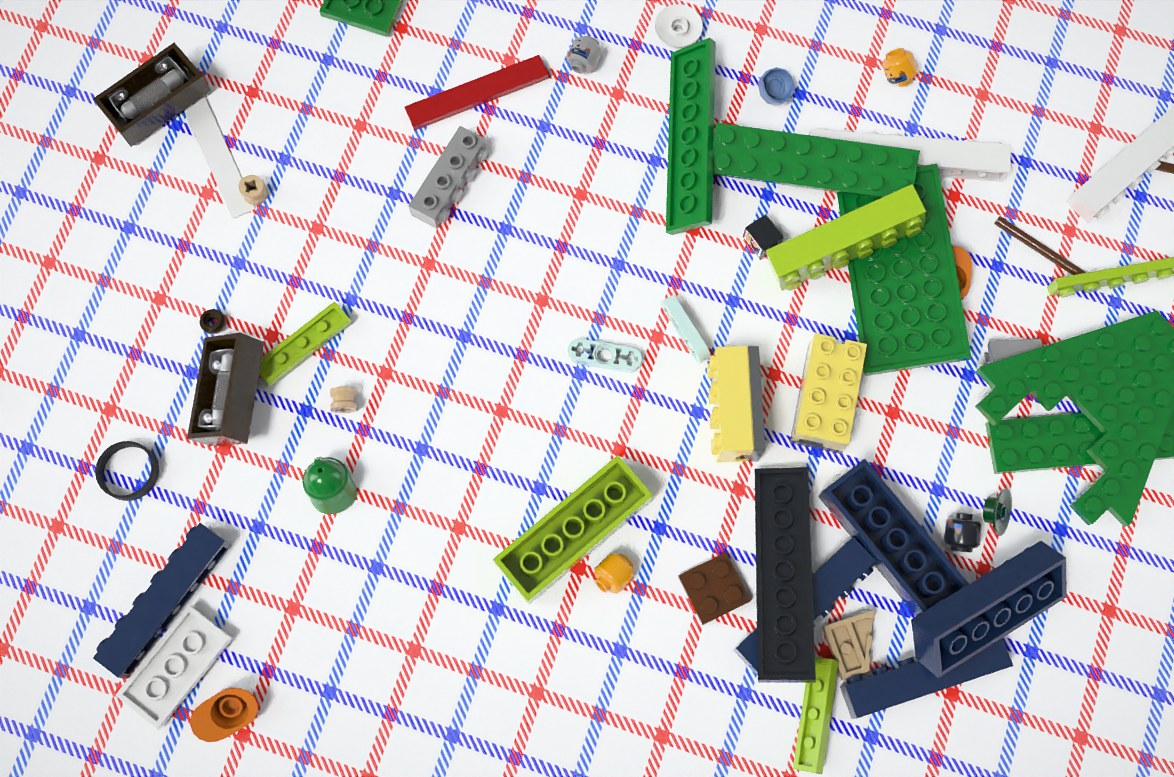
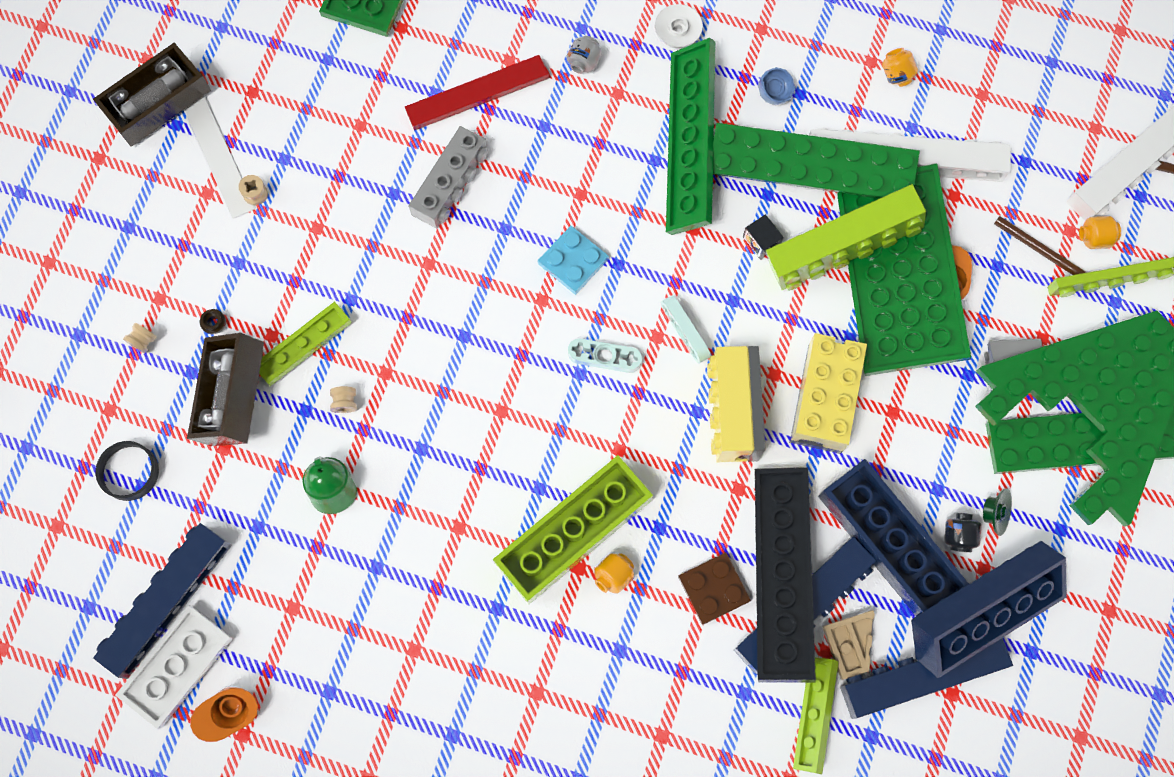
none -> tan wheel [123,322,157,354]
none -> medium azure plate [537,225,609,295]
none -> light orange head [1079,216,1121,249]

